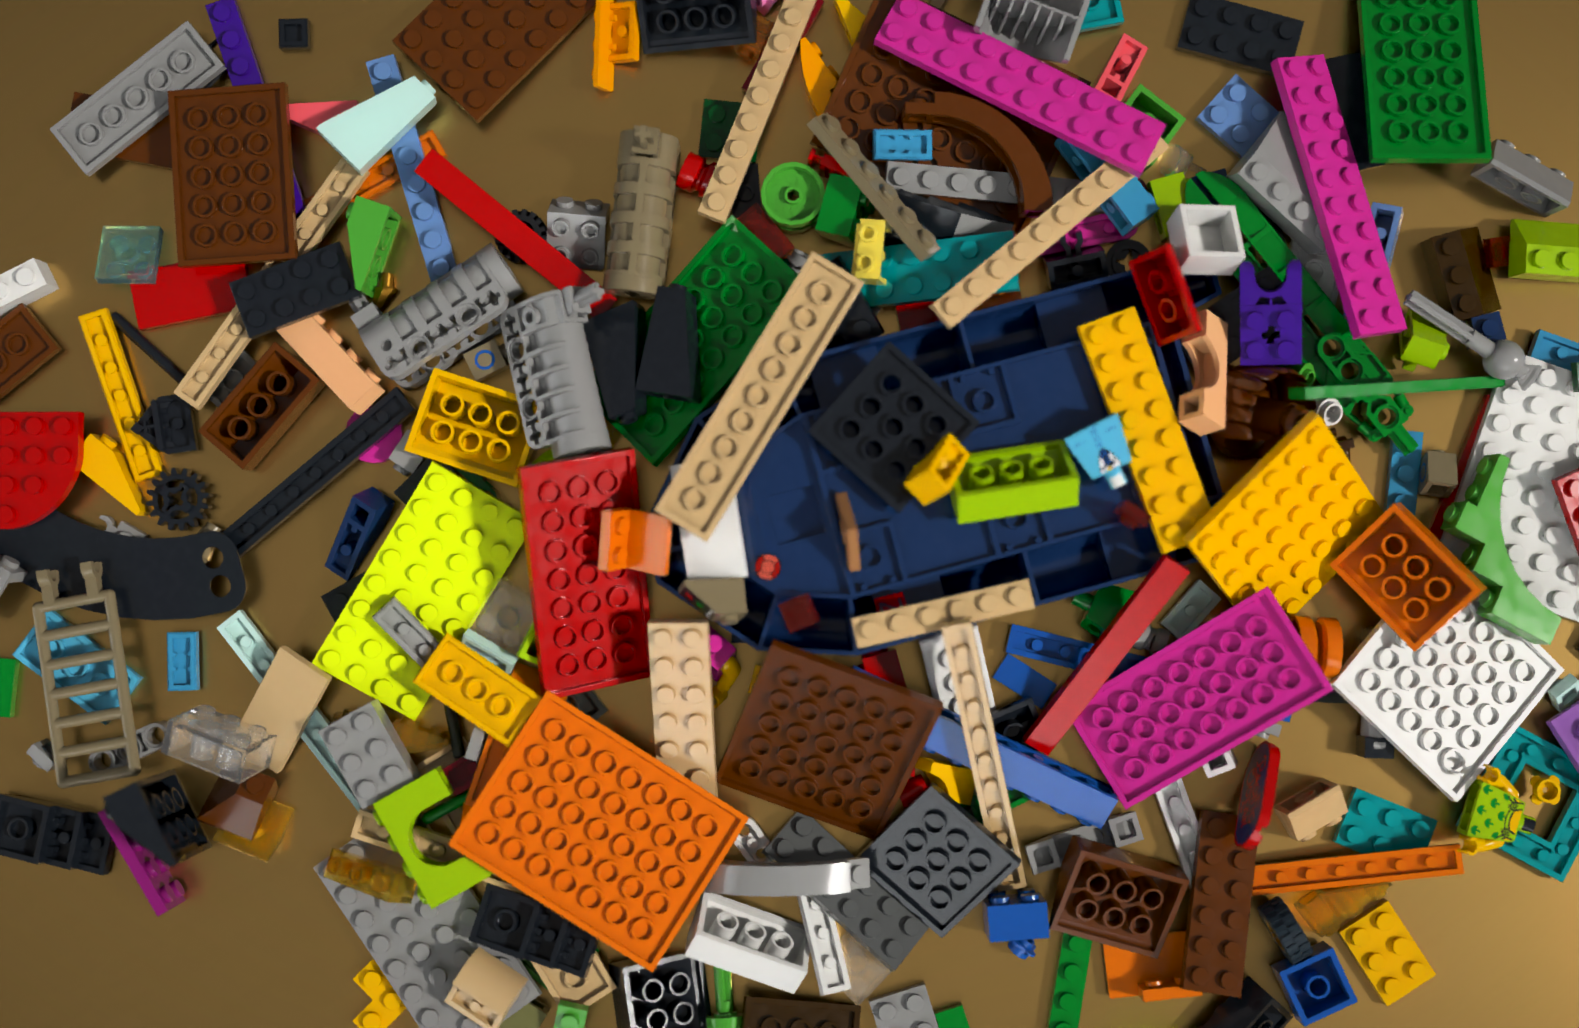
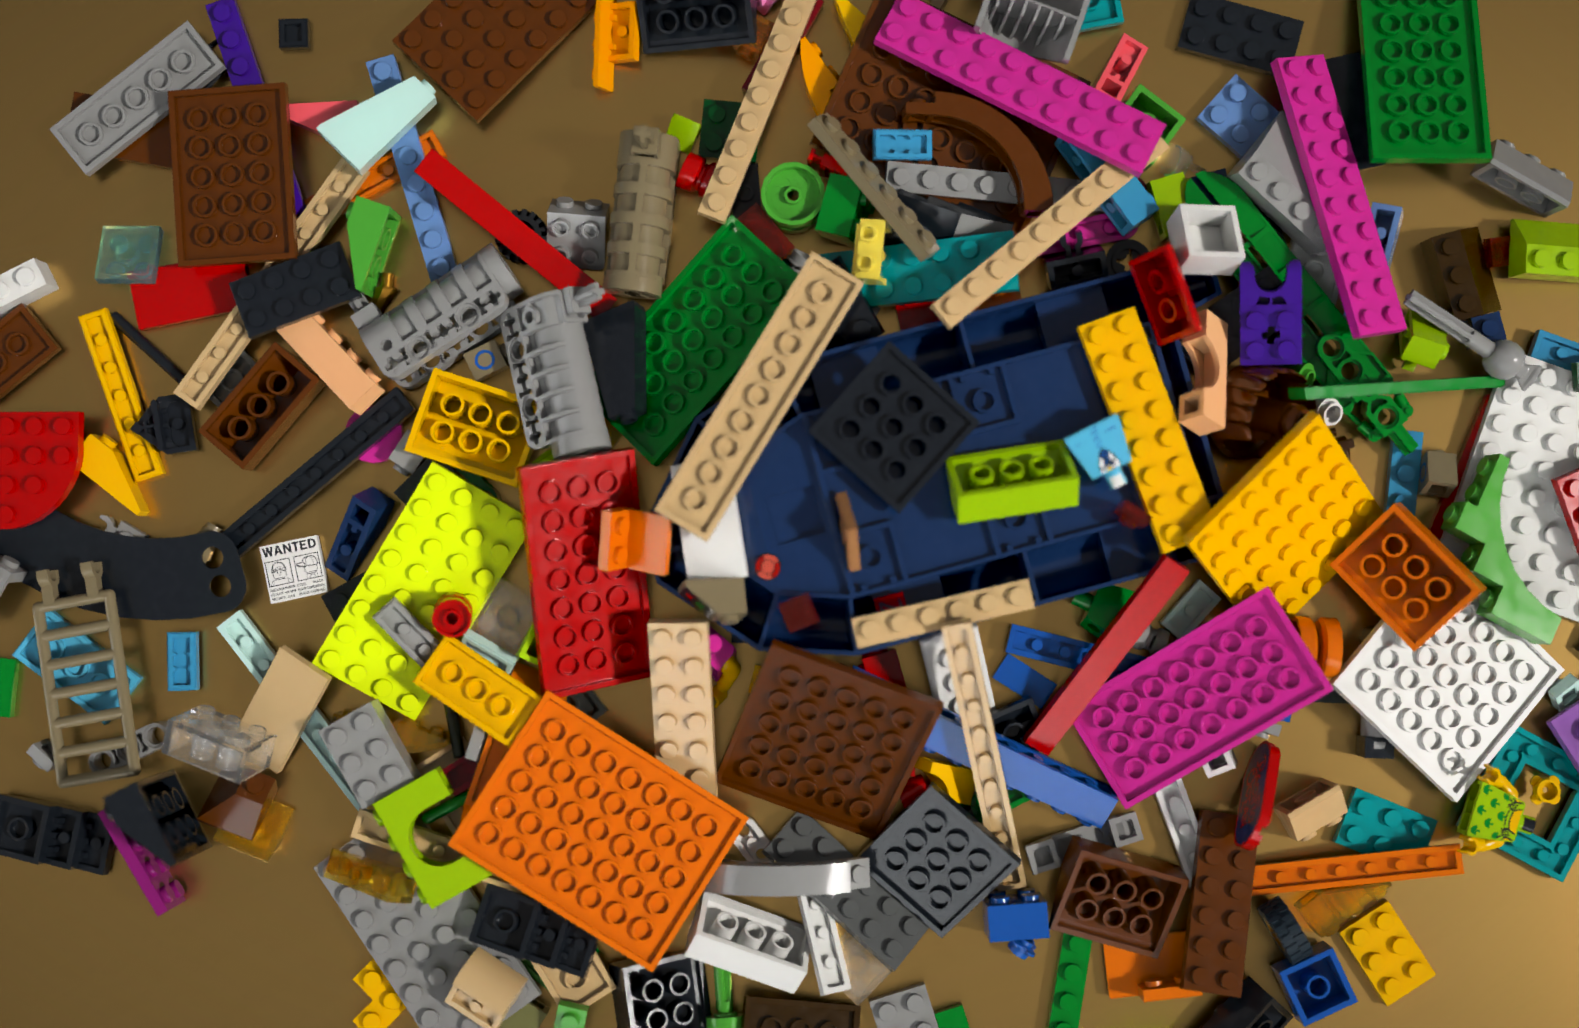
black gear [146,468,213,531] -> none
black slope [635,283,701,404] -> none
yellow arch [904,433,970,506] -> none
none -> white tile [259,535,330,604]
none -> red wheel [432,592,473,638]
none -> lime slope [666,113,701,154]

